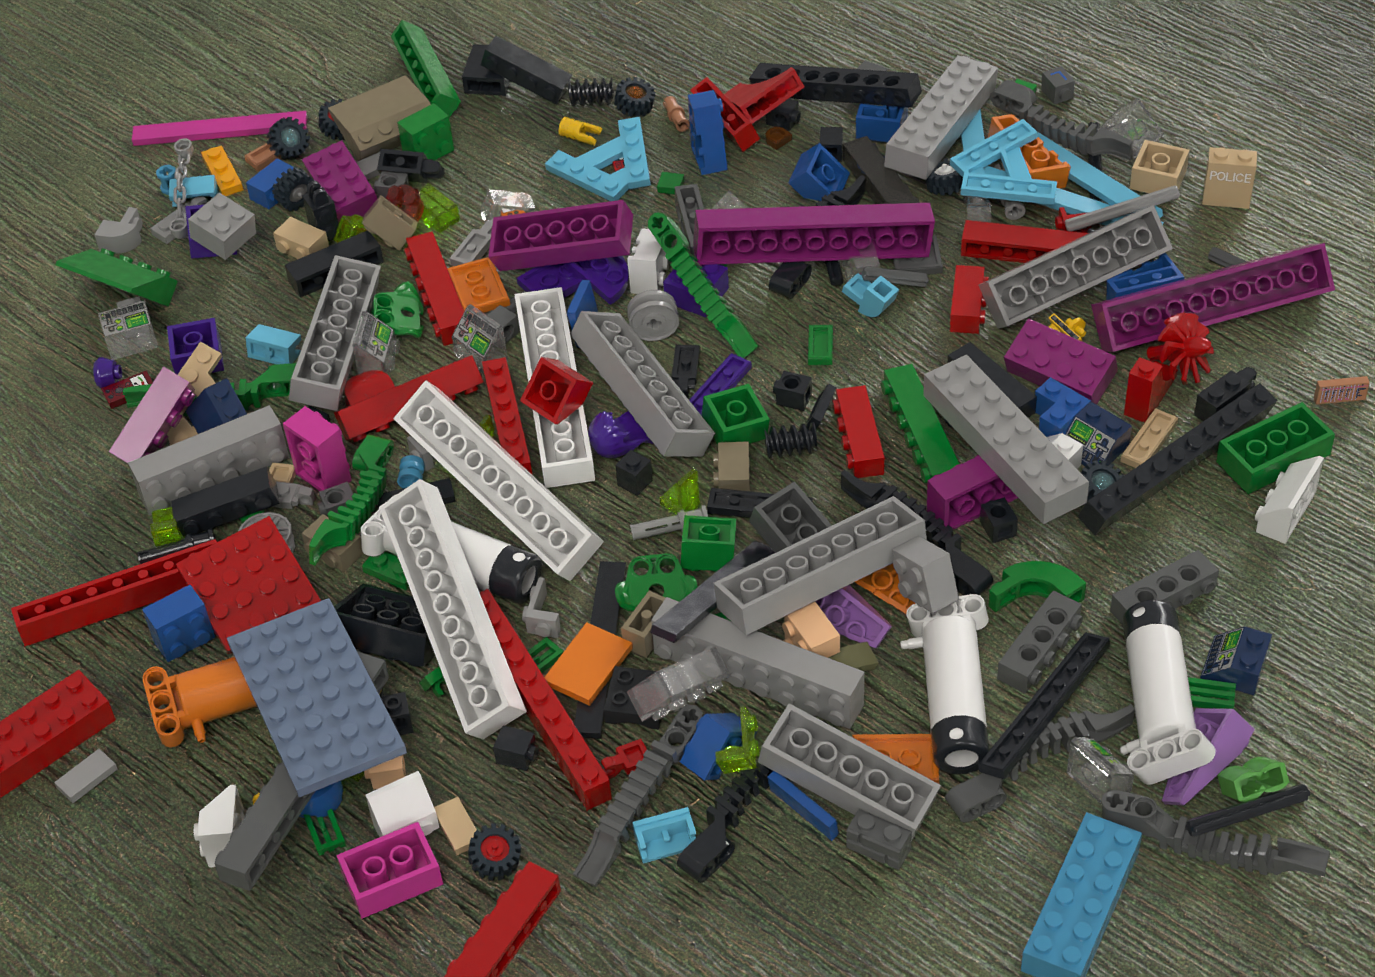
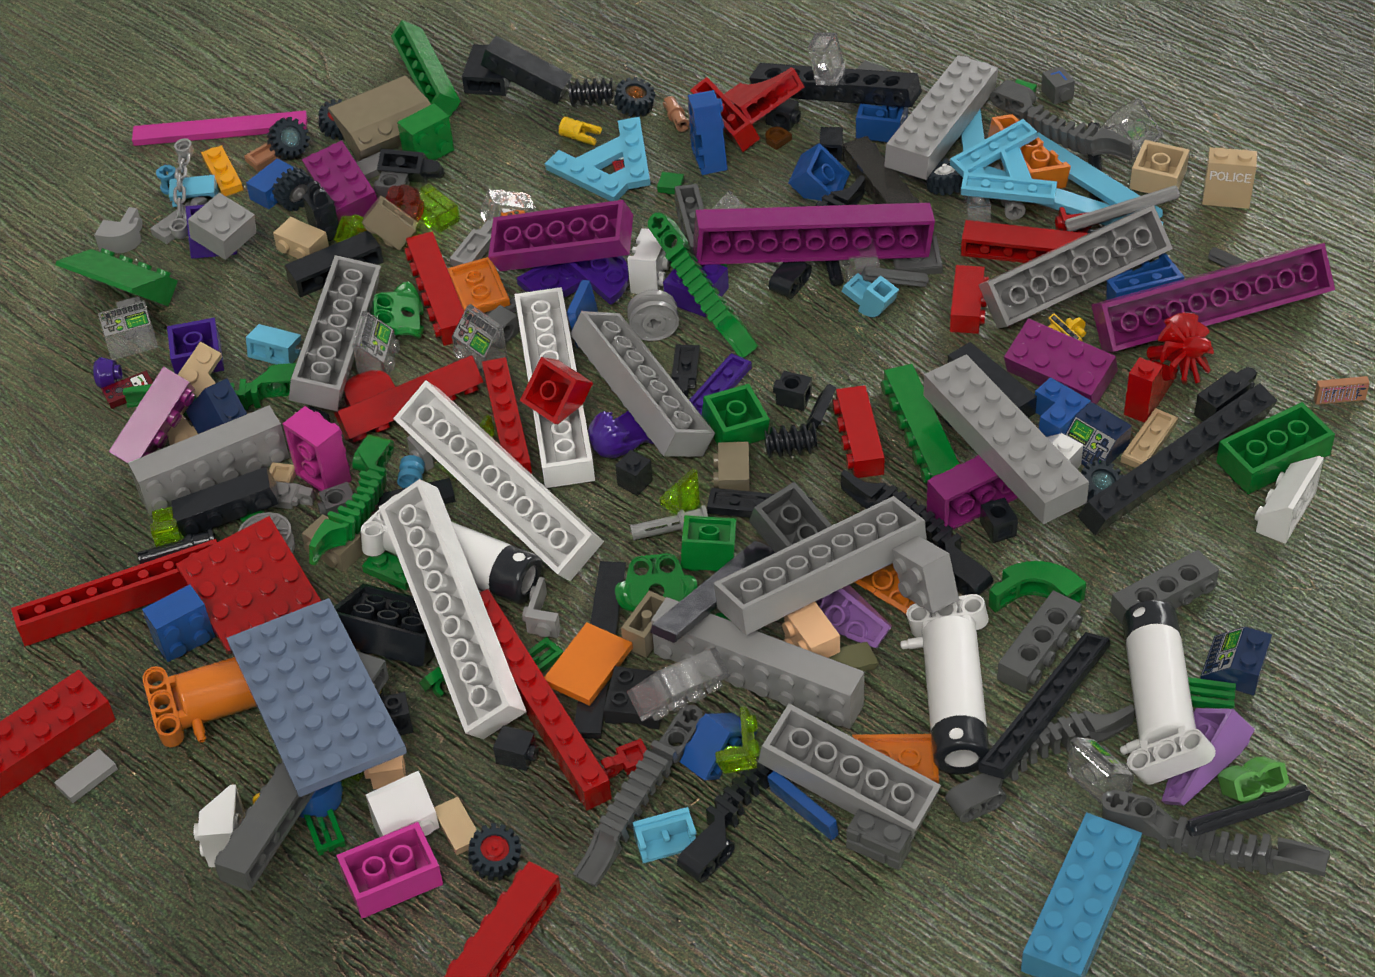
green tile [808,325,833,365] -> none
none -> clear brick [807,32,846,85]

